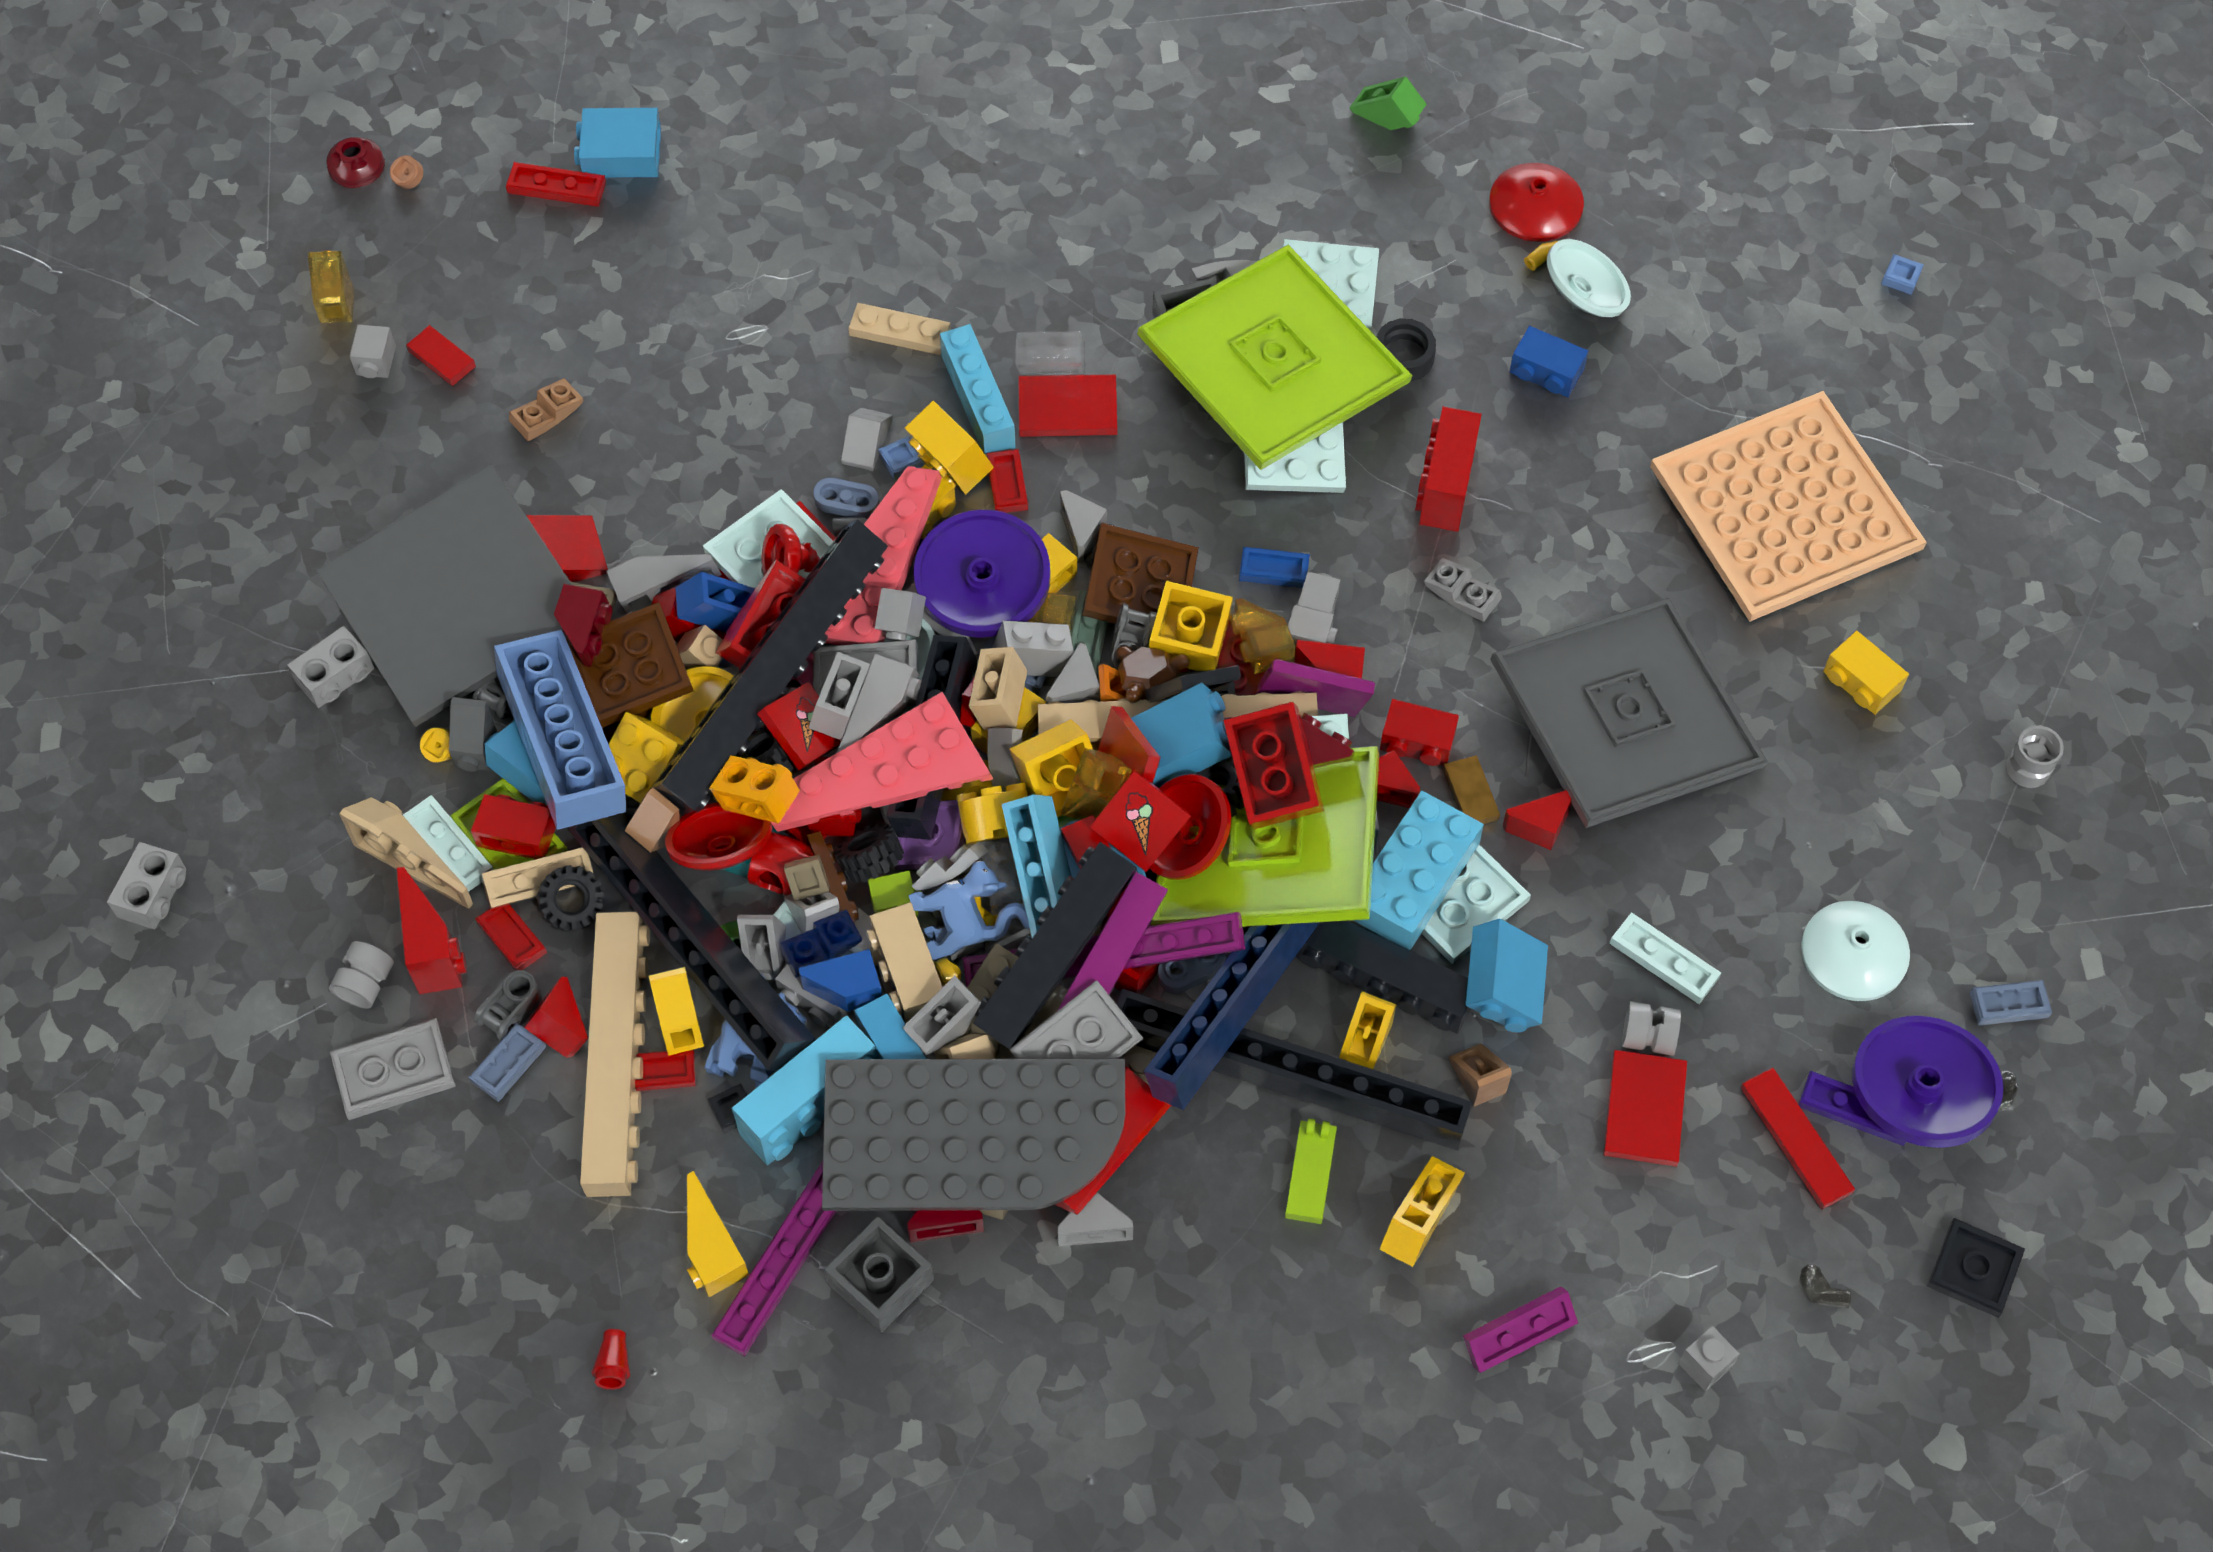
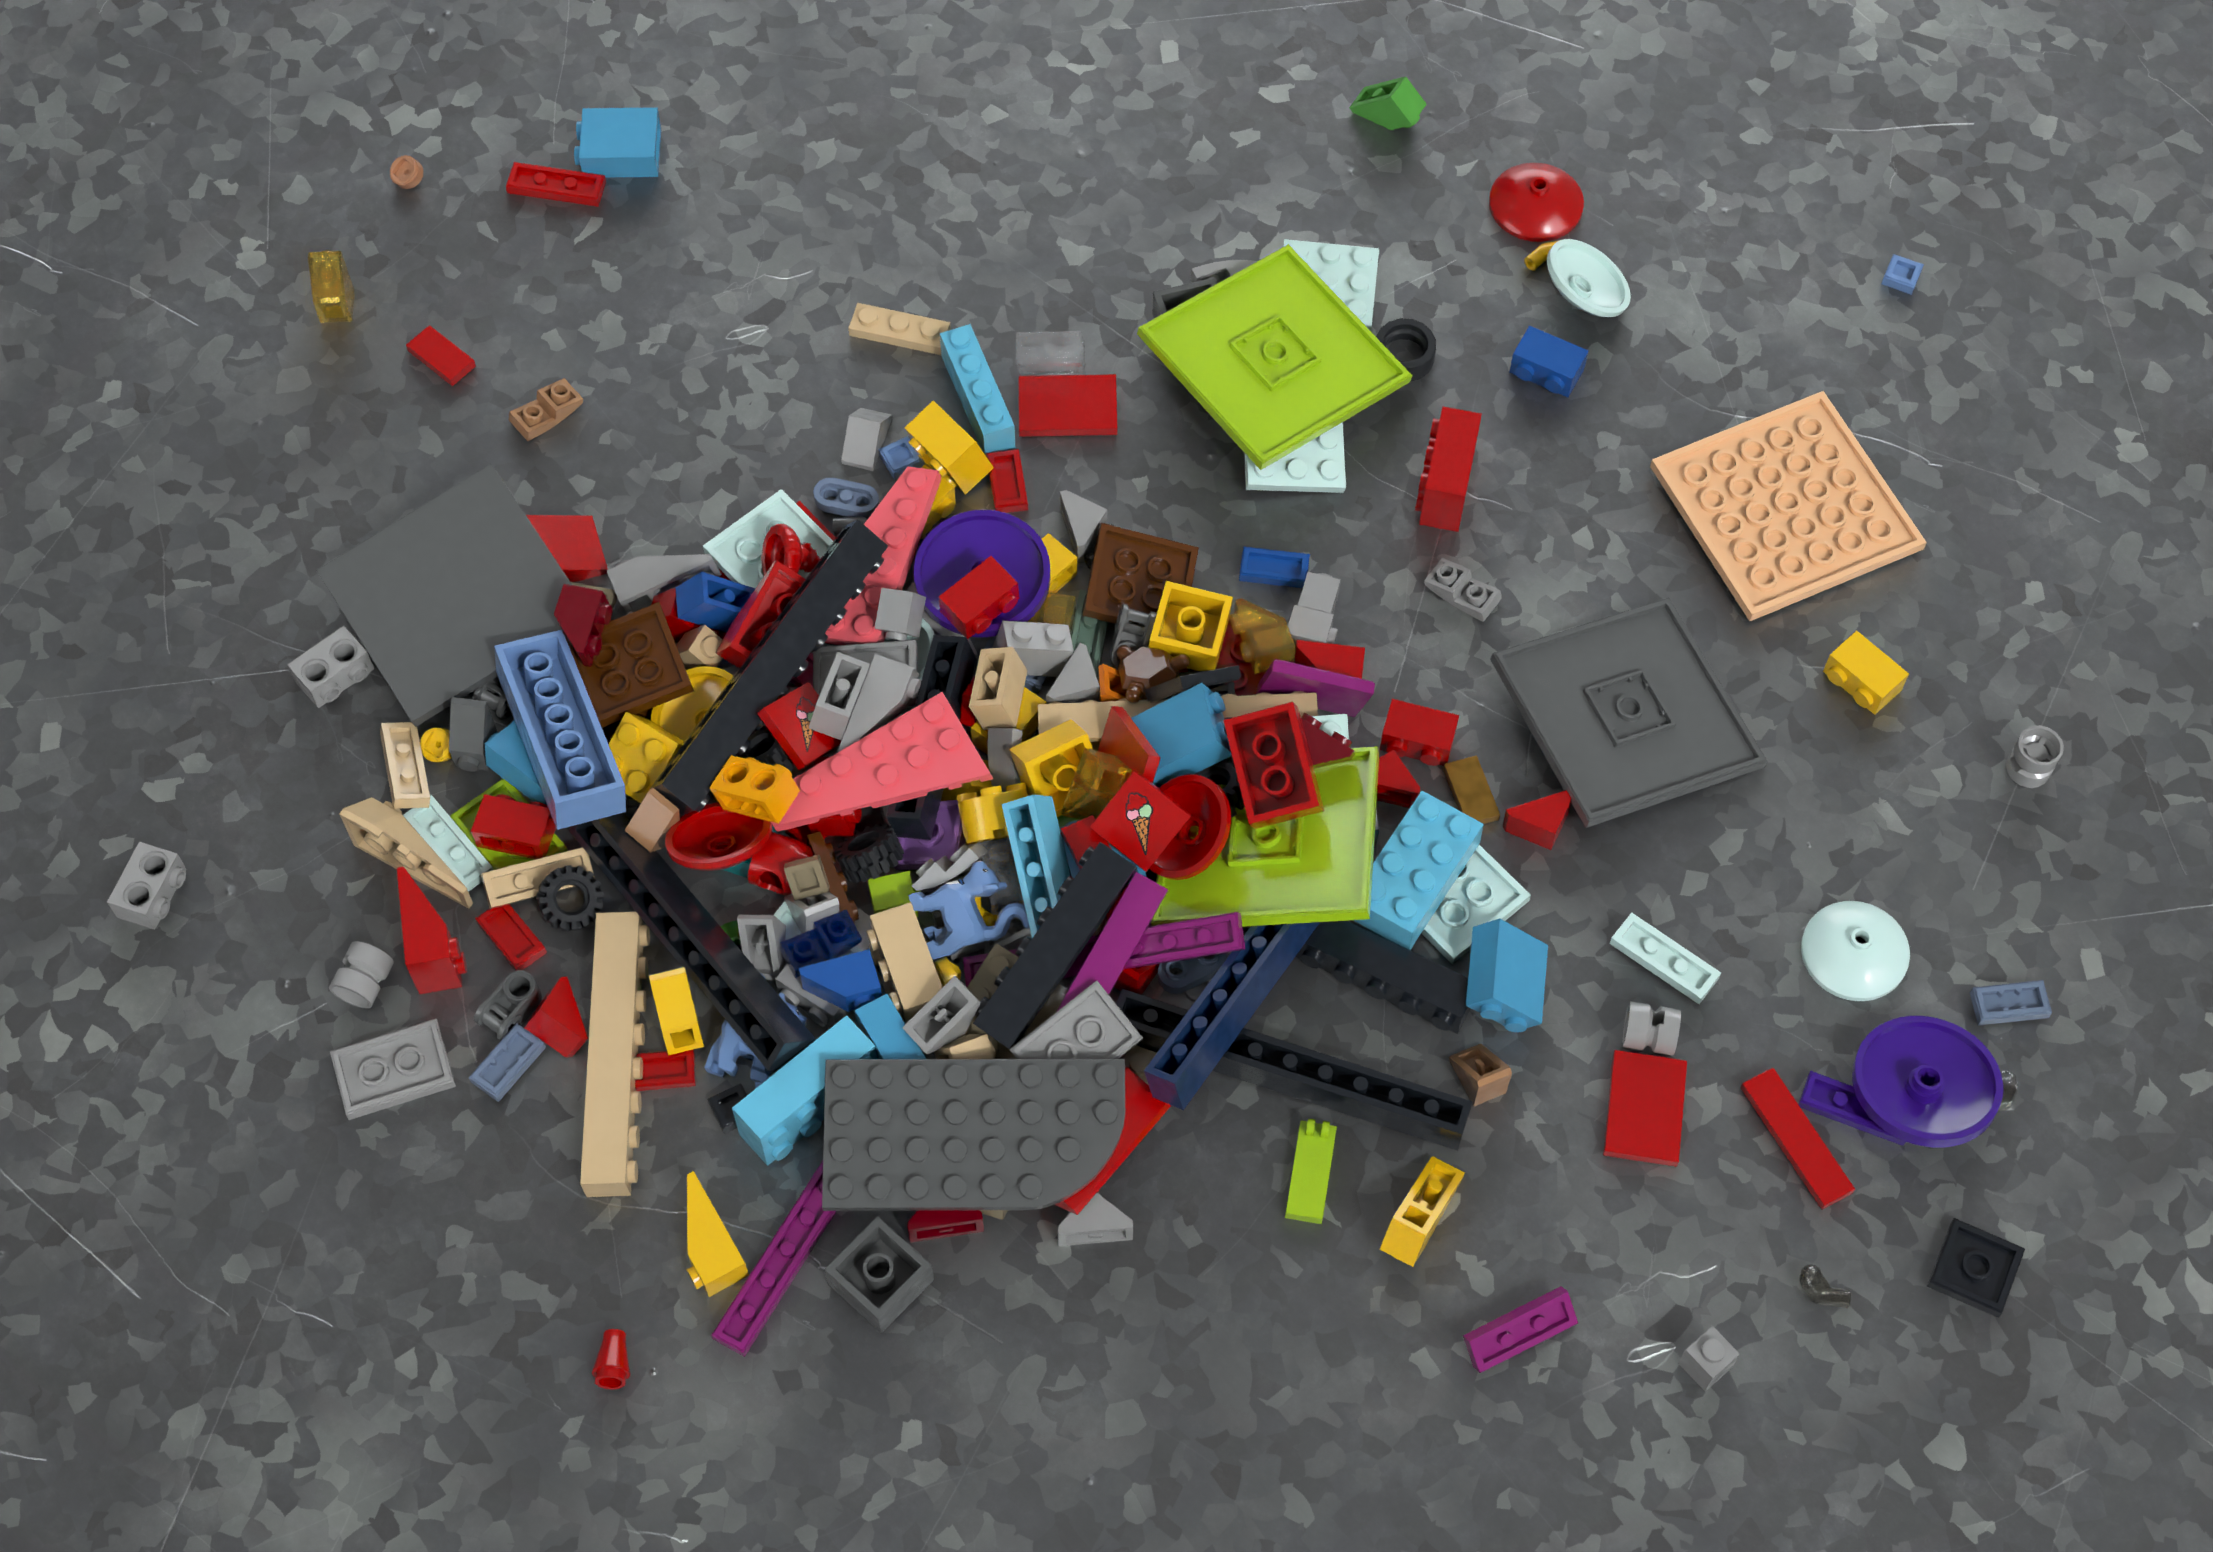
dark red piece [326,137,385,188] -> none
light grey brick [349,325,396,378] -> none
yellow slope [1339,992,1396,1069] -> none
none -> tan plate [380,722,430,809]
none -> red brick [938,556,1020,640]

